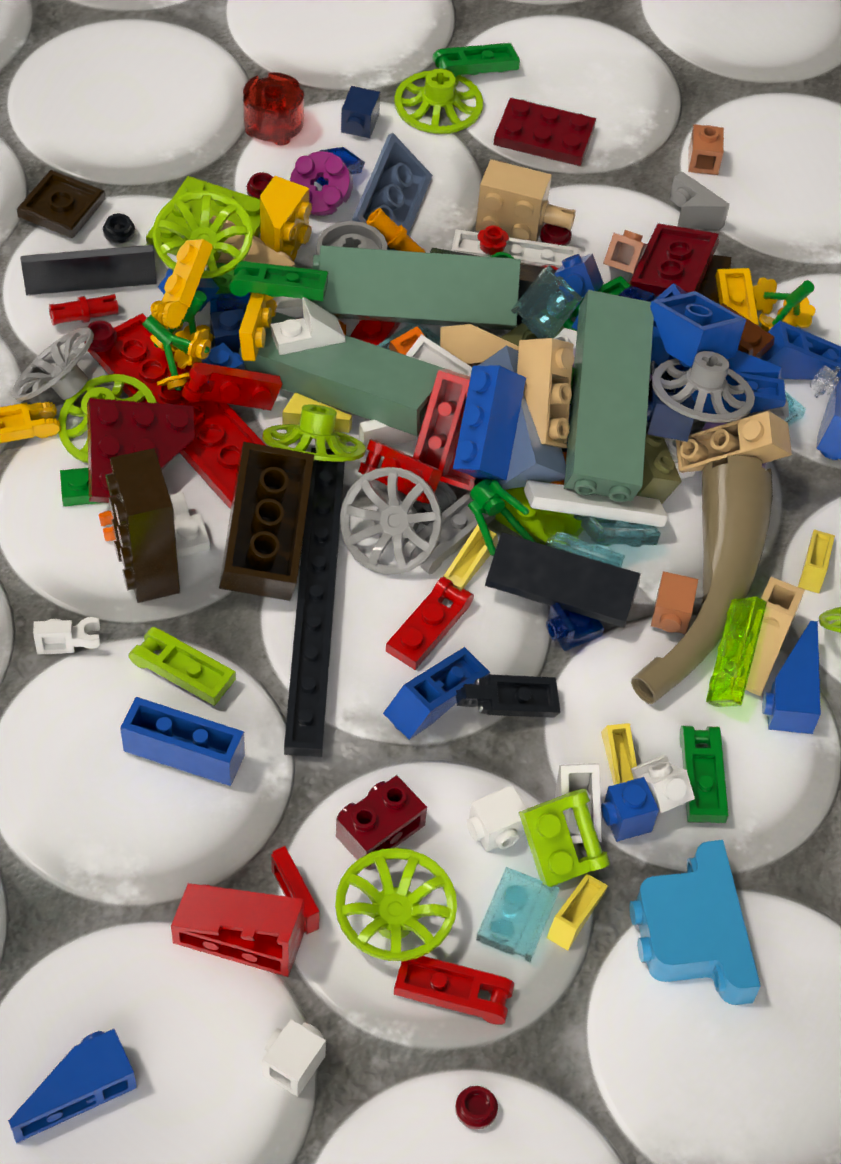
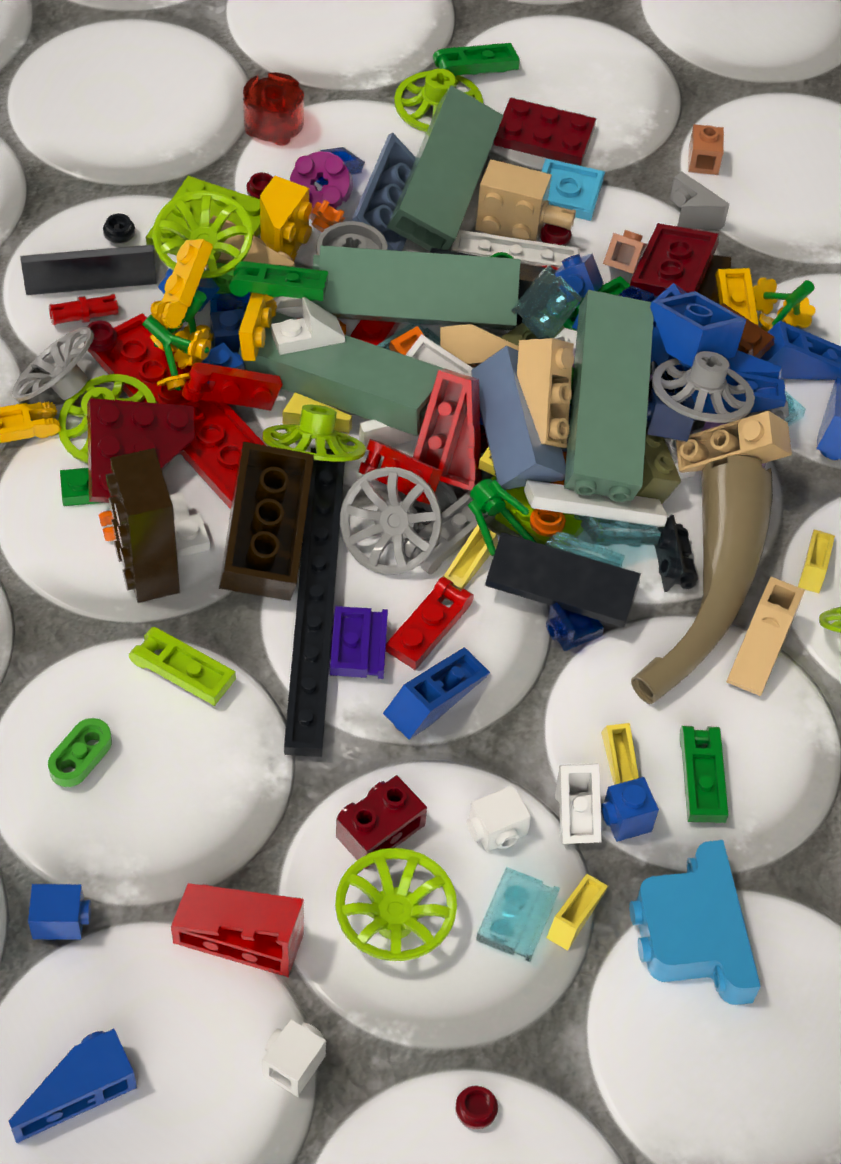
dark brown plate [17,170,106,239] -> none
white plate [33,617,100,655] -> none
blue brick [120,697,245,786] -> none
red tile [271,846,320,935] -> none
dark blue brick [341,86,380,139] -> none
light orange pin [366,208,426,253] -> none
red plate [393,956,515,1025] -> none
blue brick [453,365,526,480] -> none
black hinge [456,674,561,718] -> none
red plate [477,225,509,255] -> none
lime plate [518,789,610,888] -> none
white brick [631,755,695,813] -> none
nougat brick [651,571,699,634] -> none
clear neon green plate [706,596,767,707] -> none
blue slope [762,621,821,734] -> none
clear plate [809,365,840,398] -> none
none -> blue brick [28,884,91,940]
none -> bright green plate [48,718,112,787]
none -> orange plate [309,200,345,232]
none -> dark purple plate [330,606,388,679]
none -> sand green brick [387,85,503,251]
none -> orange plate [530,509,566,537]
none -> medium azure tile [541,159,605,221]
none -> black hinge [653,515,698,592]

